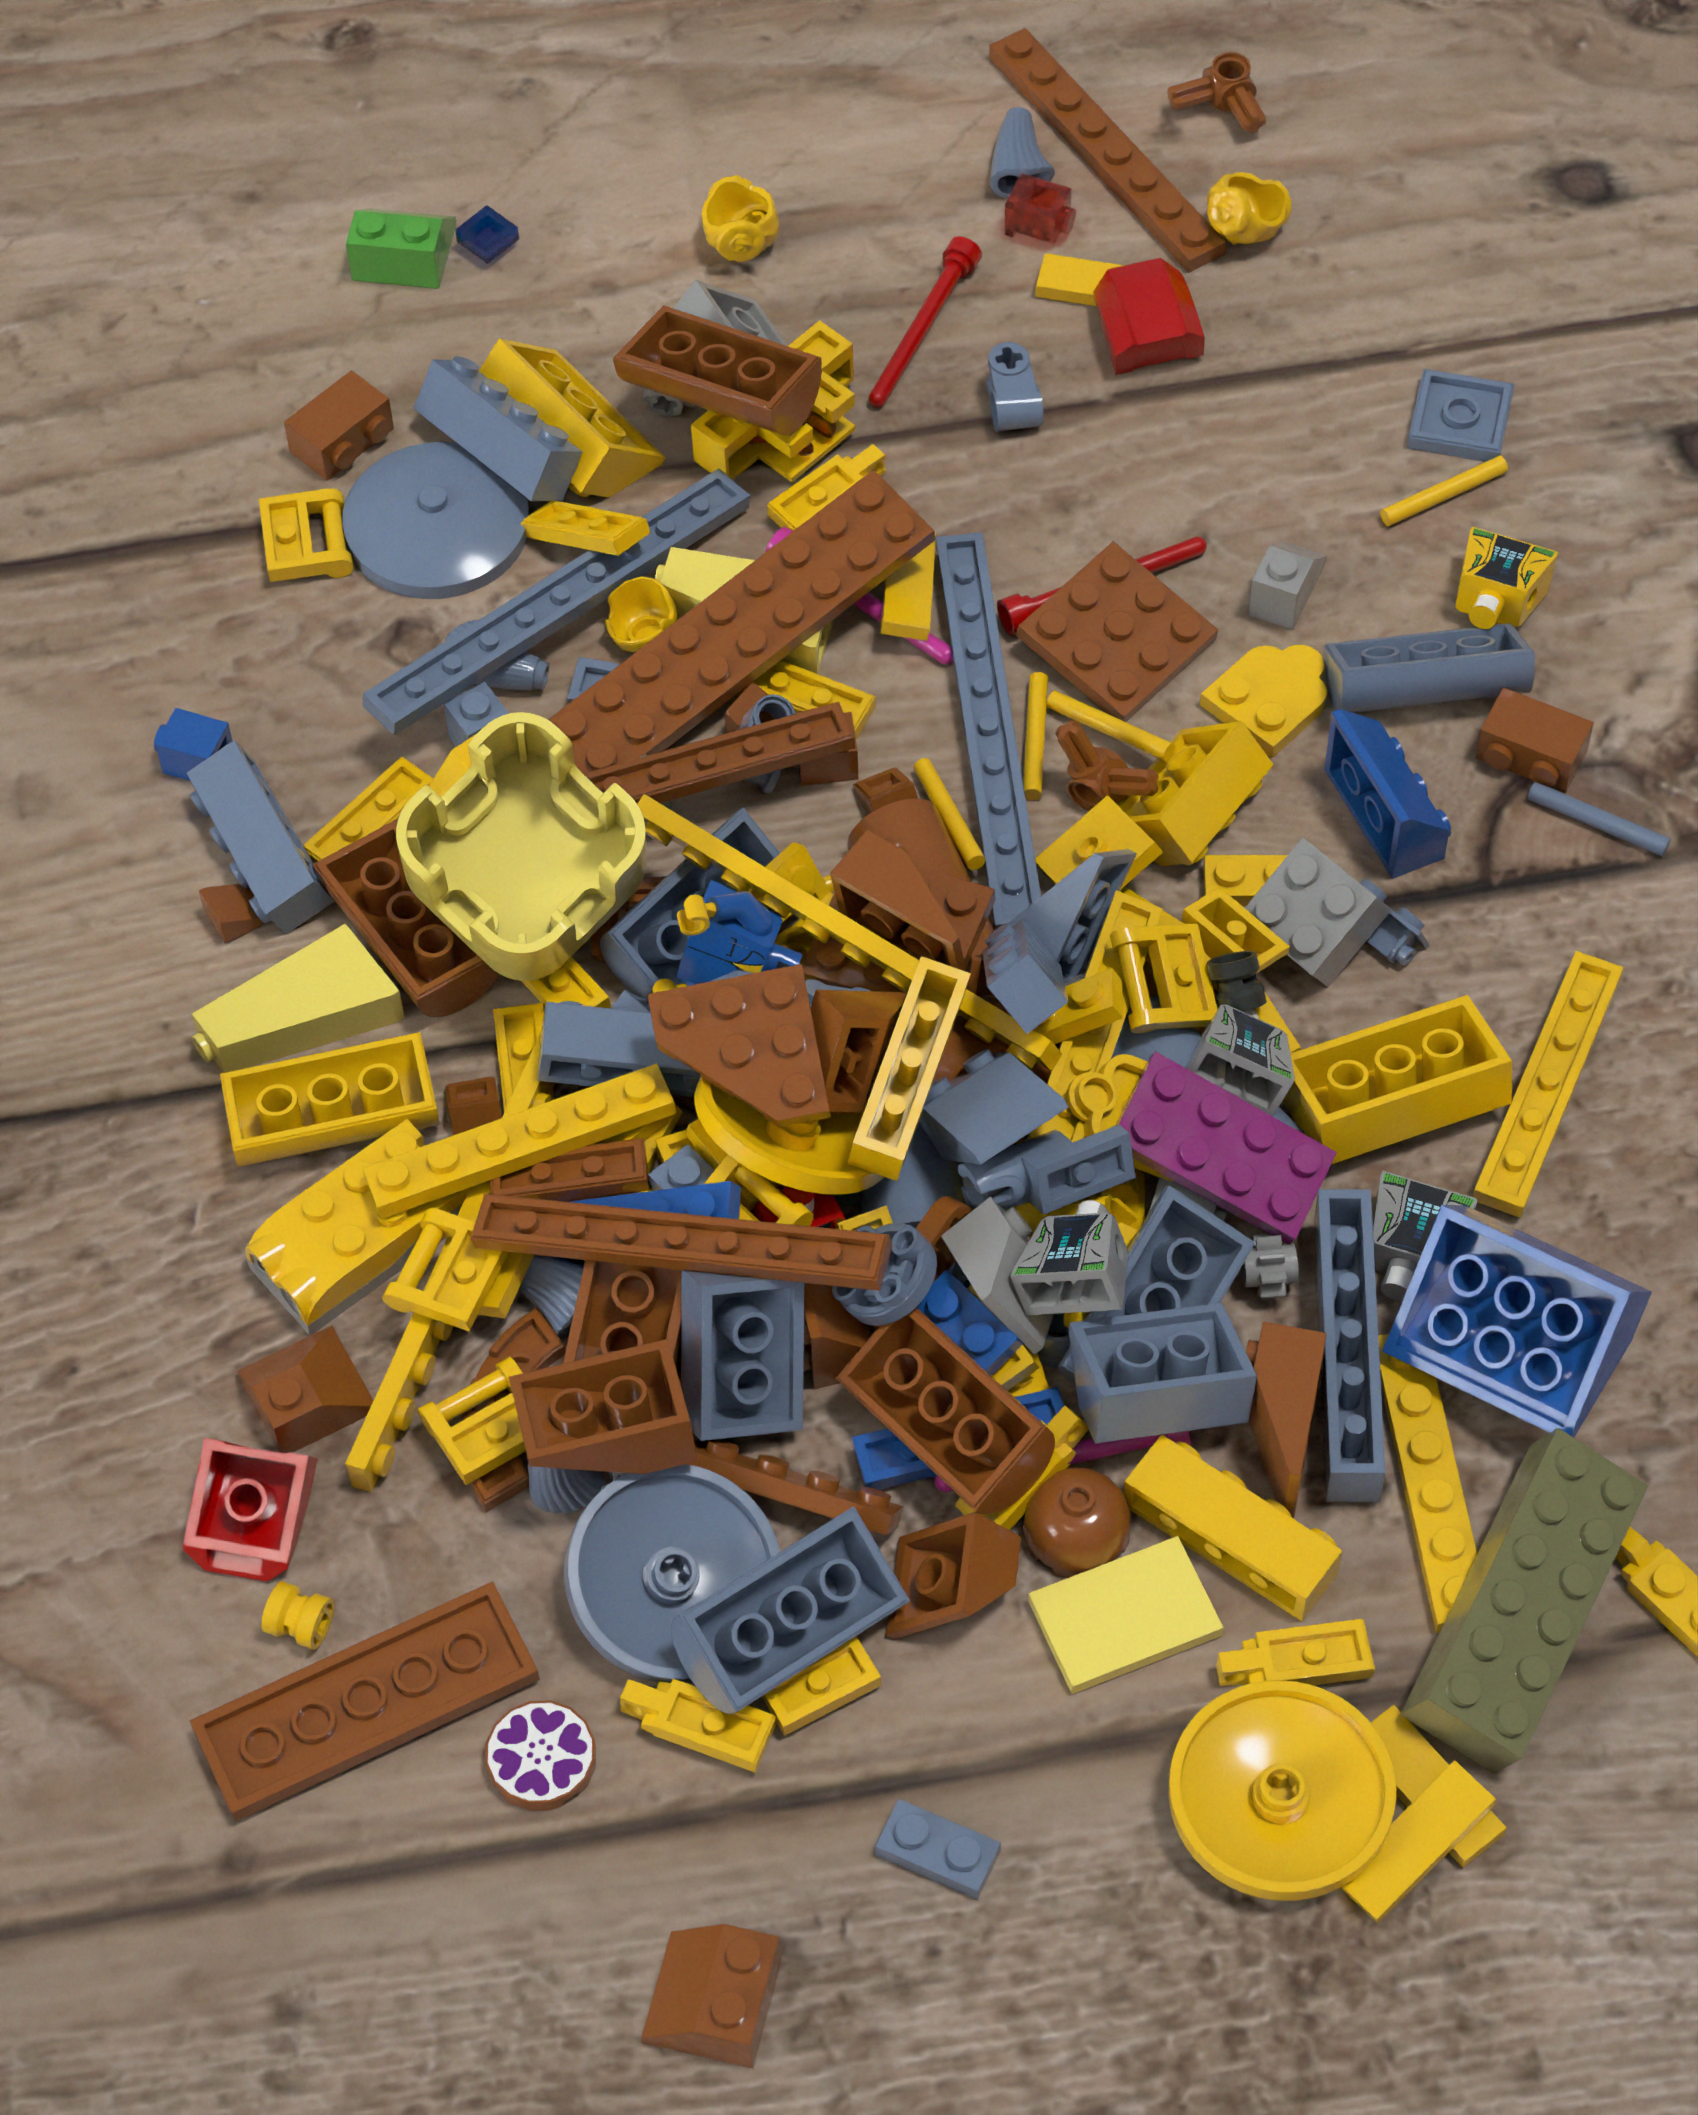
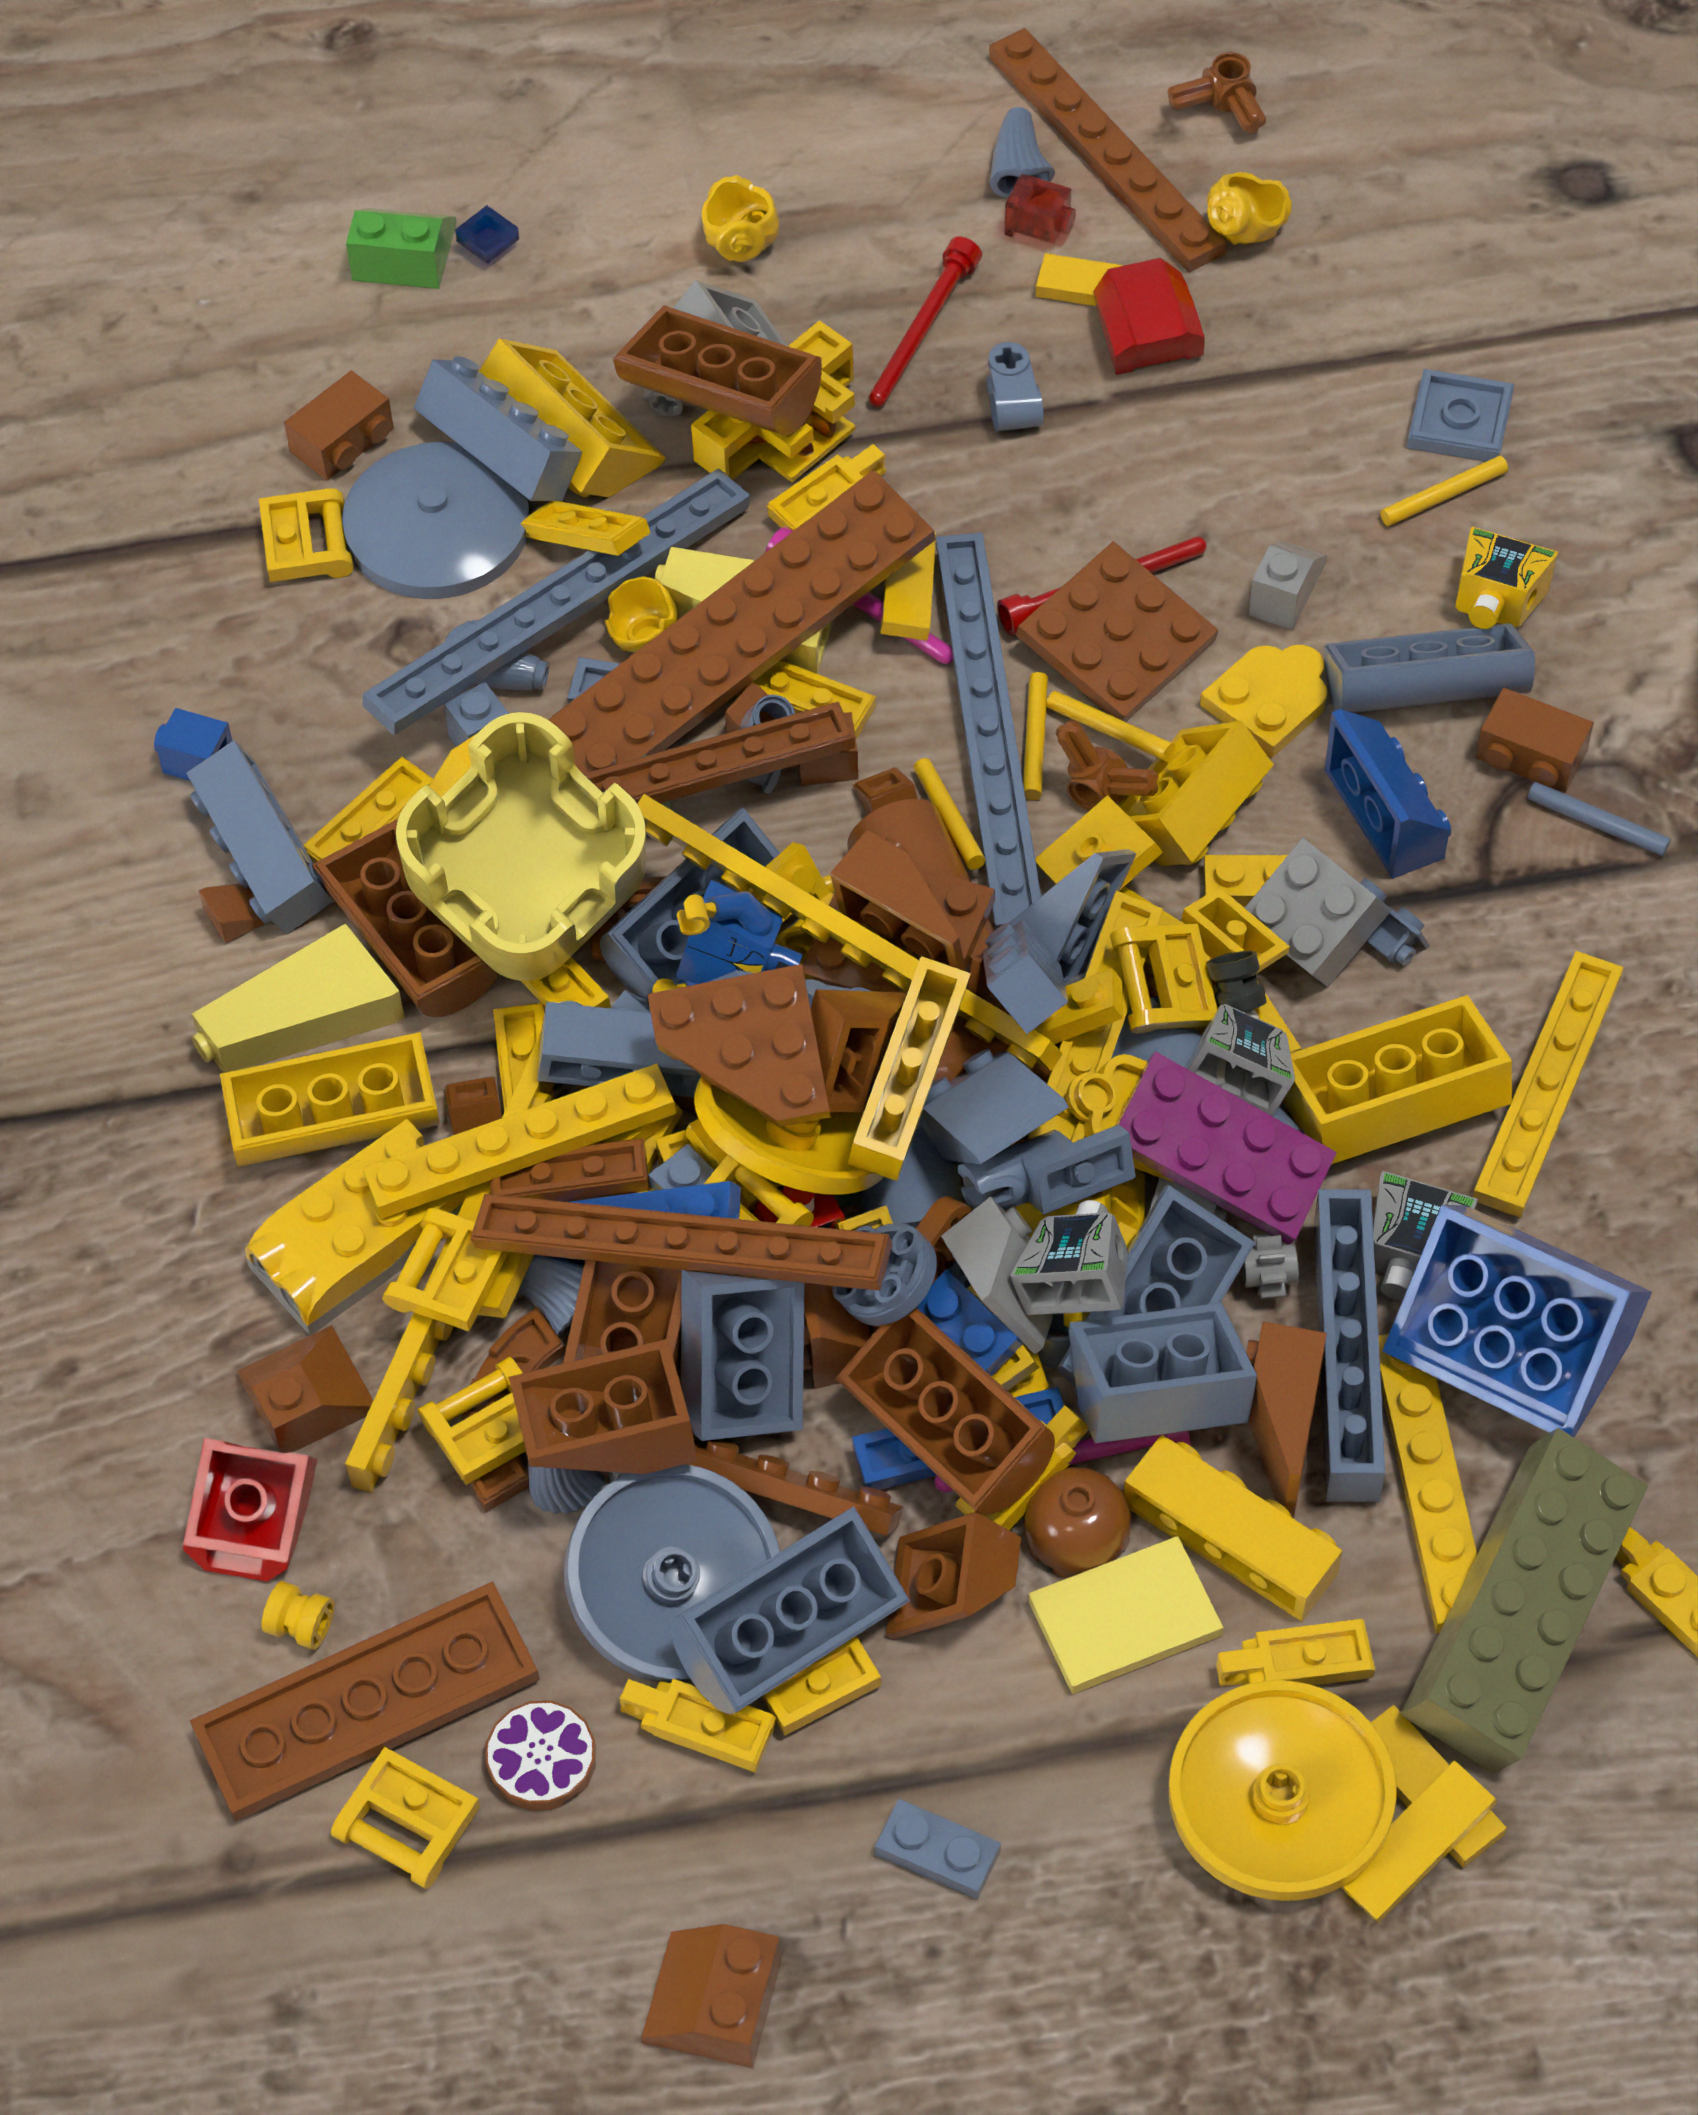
none -> yellow plate [331,1747,480,1889]

